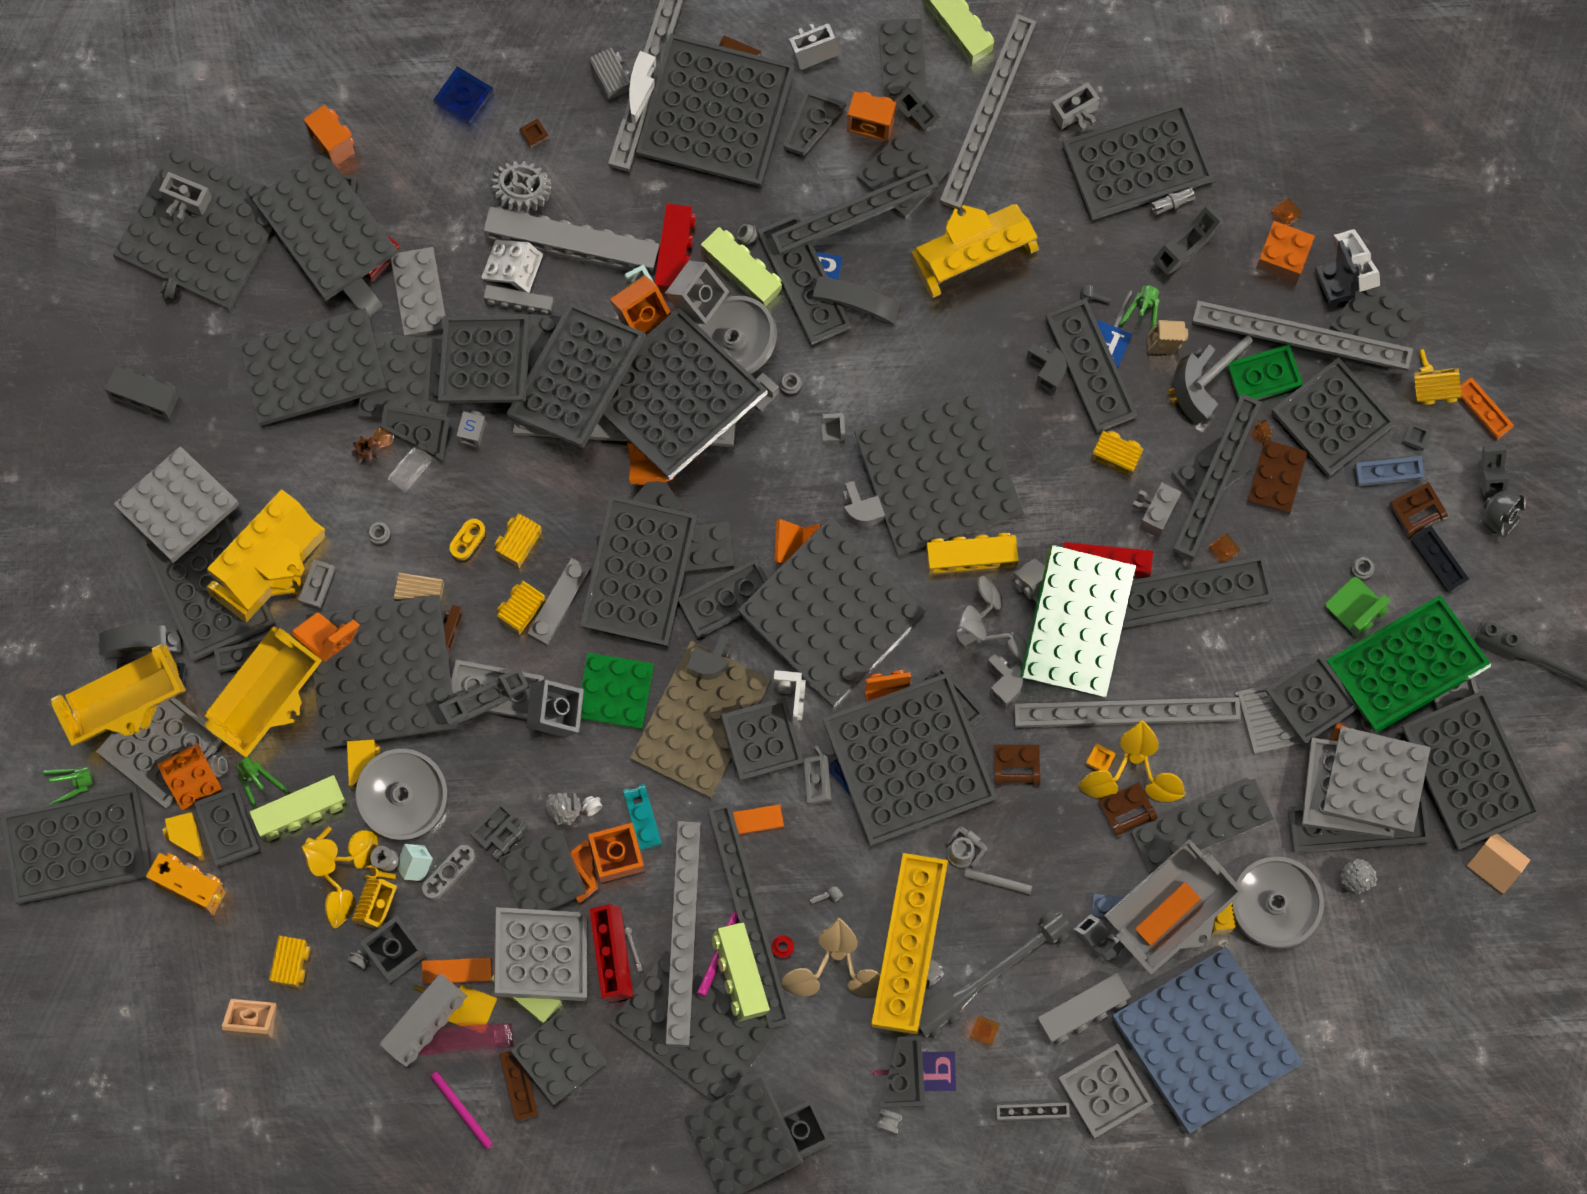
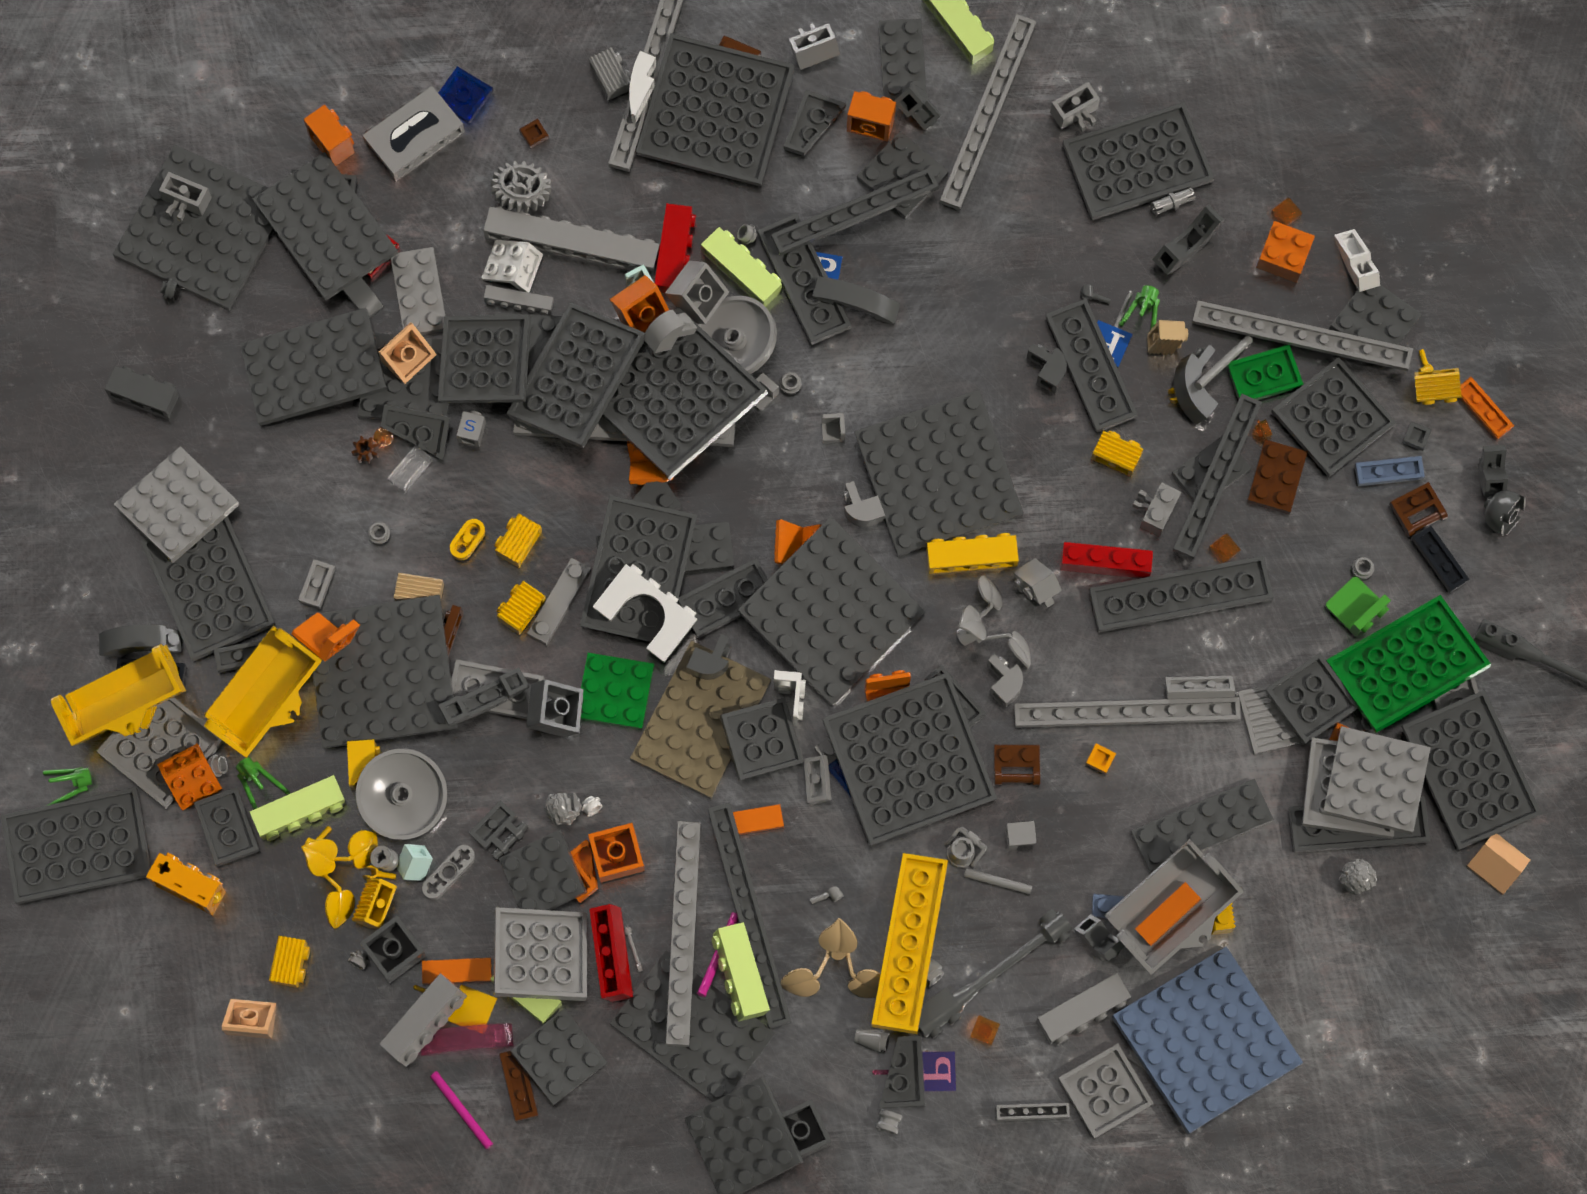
yellow slope [163,812,205,861] -> none
yellow piece [206,489,325,623] -> none
teal plate [623,784,662,851] -> none
red plate [771,935,794,958] -> none
yellow piece [911,204,1039,298] -> none
plate [1020,545,1136,697] -> none
yellow plant [1078,720,1186,802] -> none
reddish brown plate [1098,782,1157,837] -> none
light grey dish [1232,857,1324,949] -> none
black bracket [1315,240,1360,305] -> none
none -> light grey panel [362,86,465,182]
none -> light nougat slope [379,322,437,384]
none -> white arch [593,564,697,663]
none -> light grey brick [644,309,697,353]
none -> light grey cone [855,1029,890,1052]
none -> light grey panel [1006,821,1036,850]
none -> light grey plate [1165,675,1235,699]

